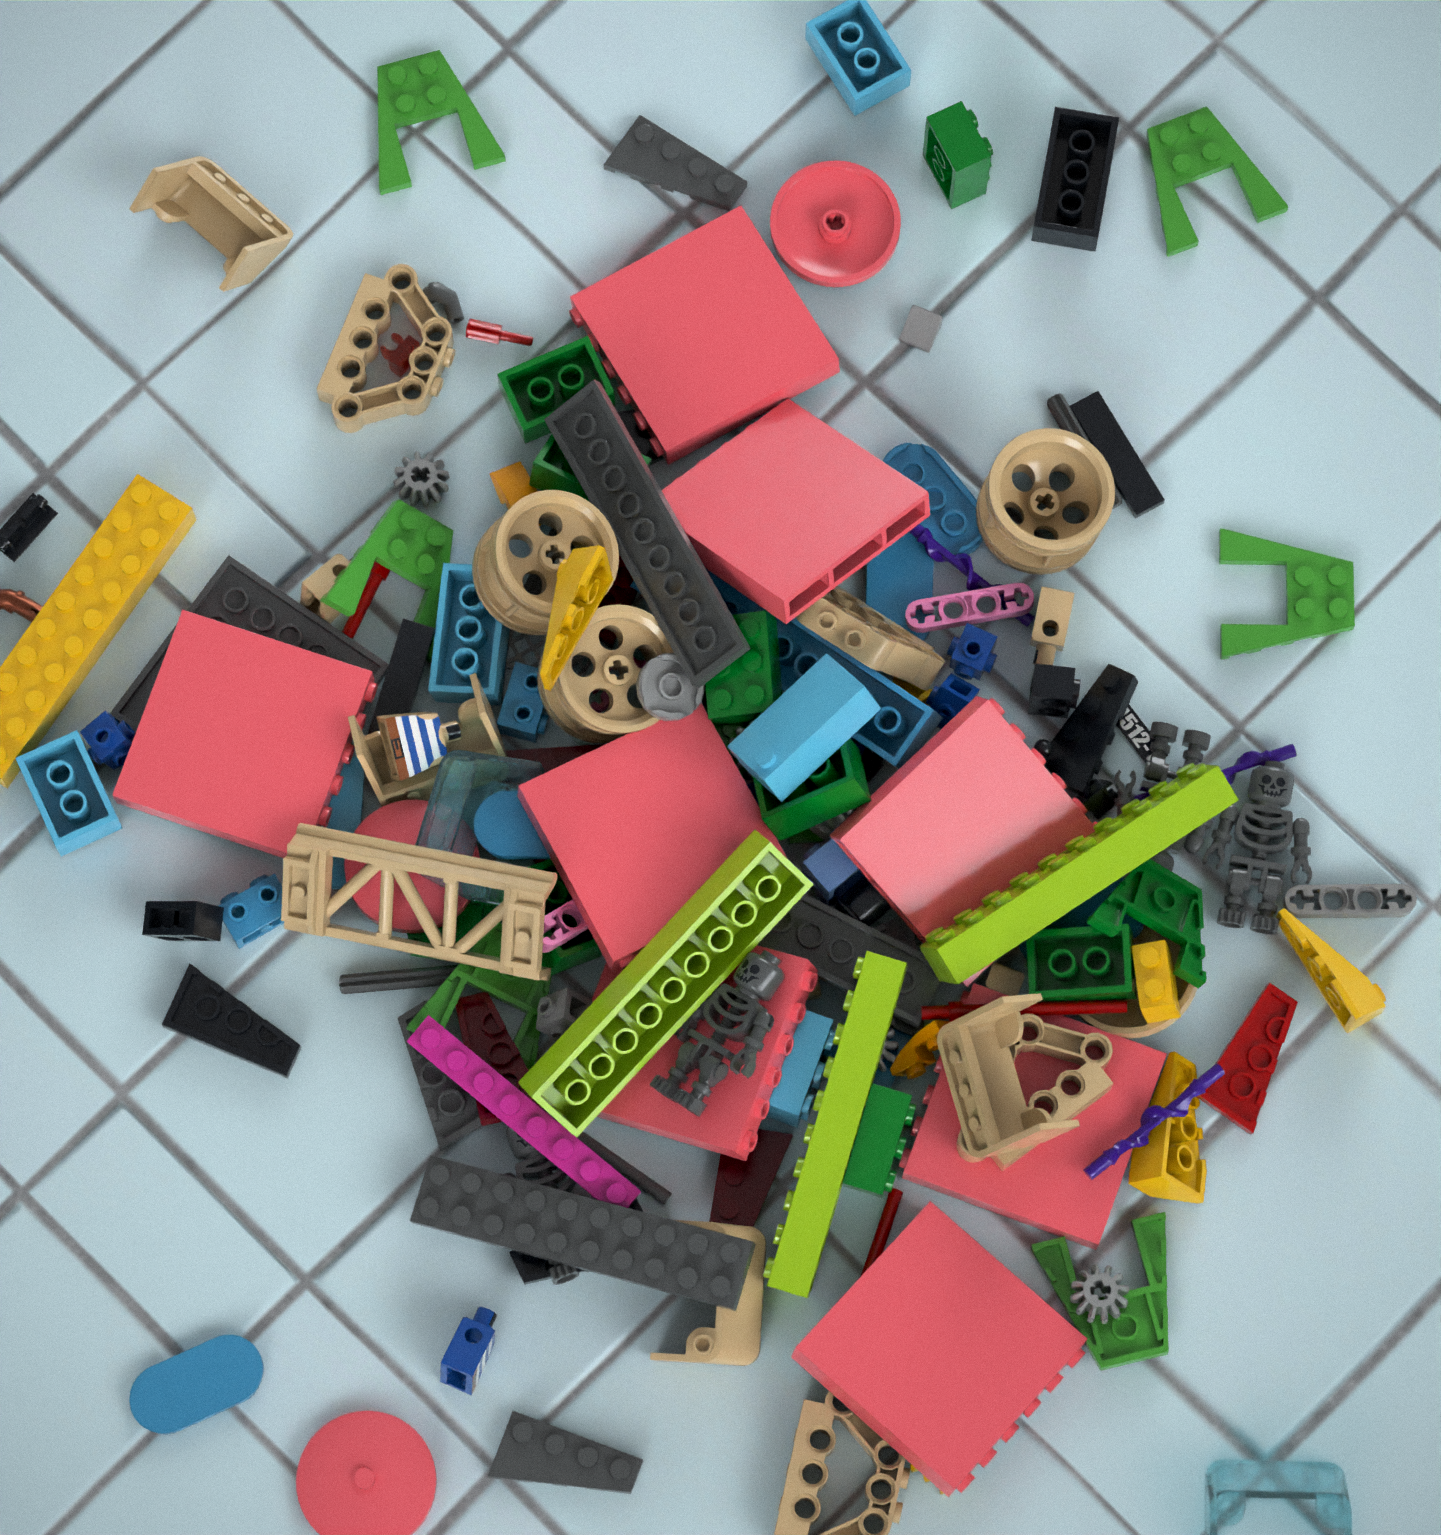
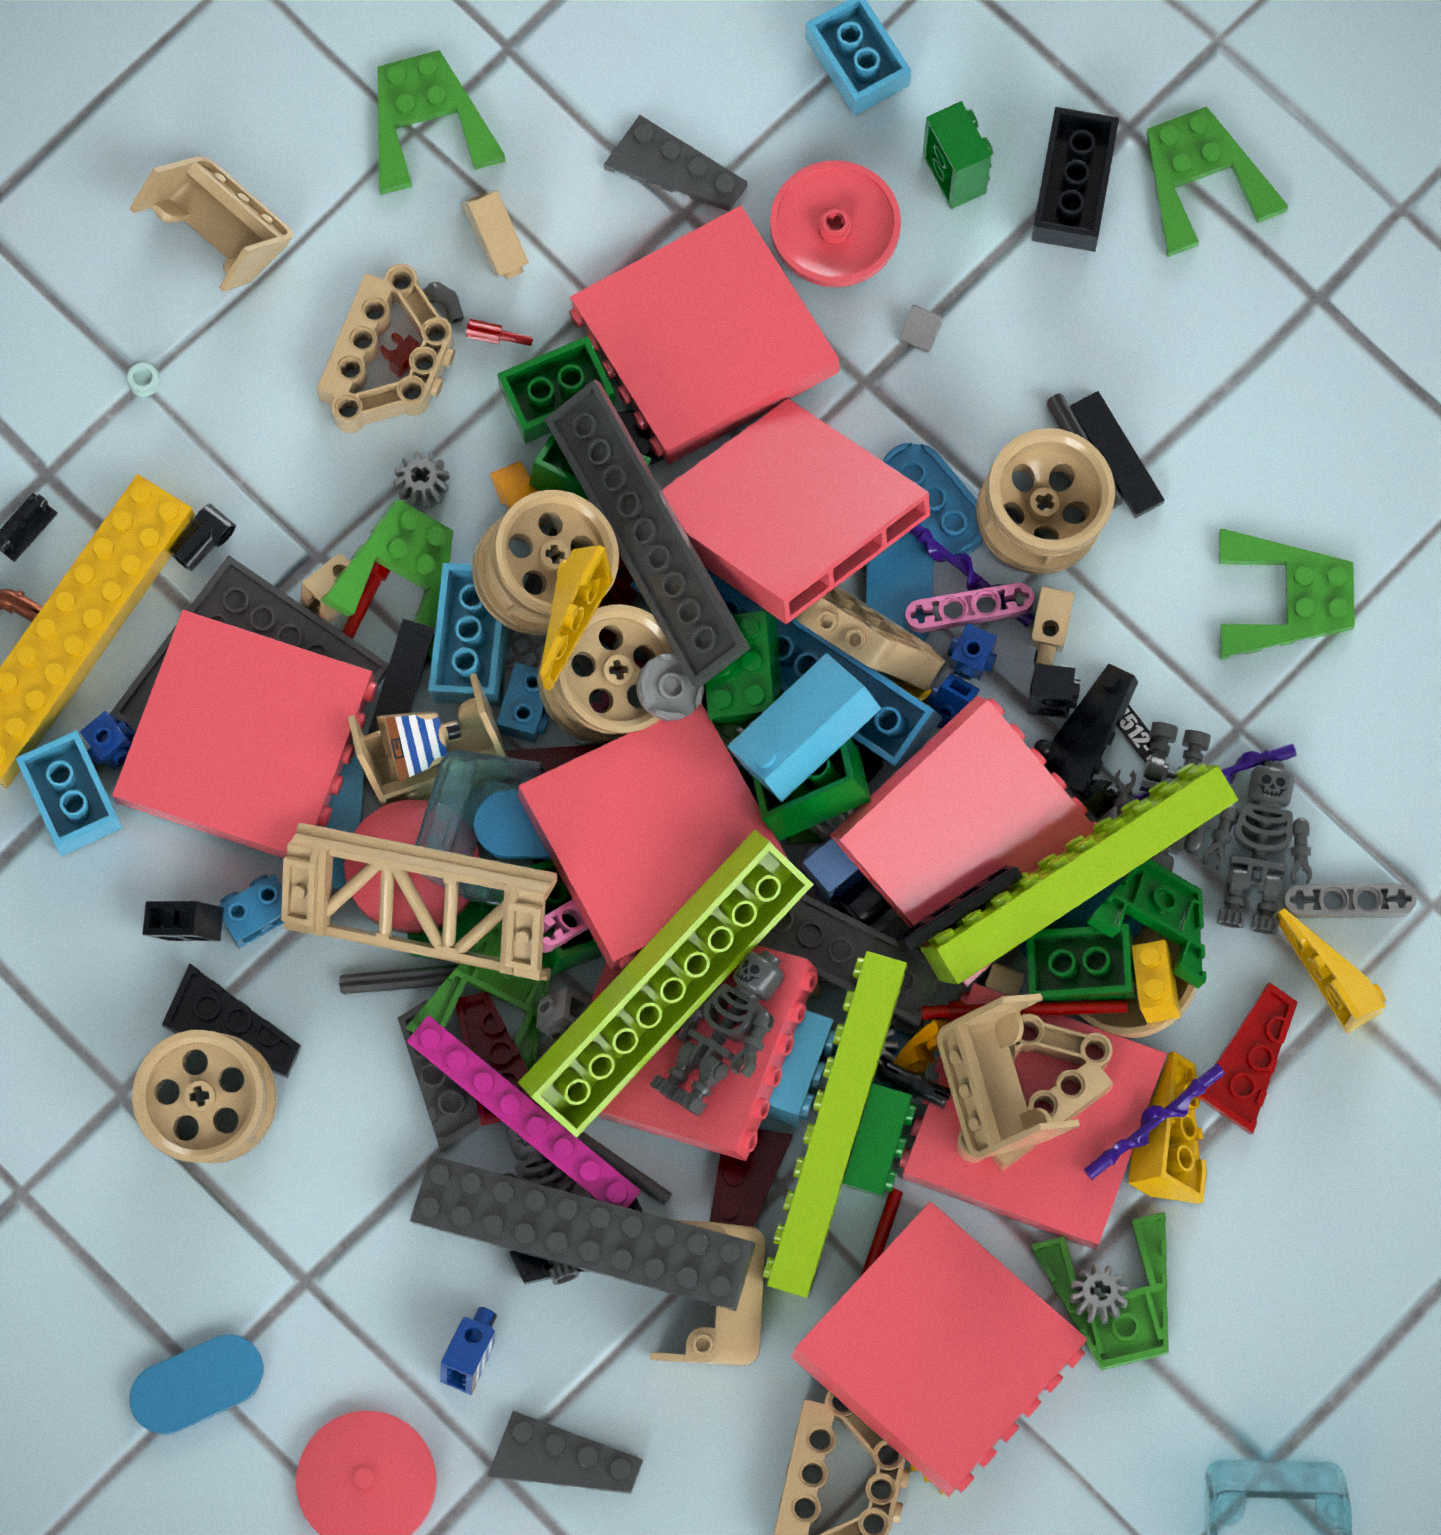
none -> light aqua tile [126,362,161,397]
none -> tan wheel [132,1030,278,1163]
none -> black piece [169,504,236,572]
none -> tan slope [460,190,529,279]
none -> black pin [881,1060,951,1109]
none -> black tile [895,865,1023,951]

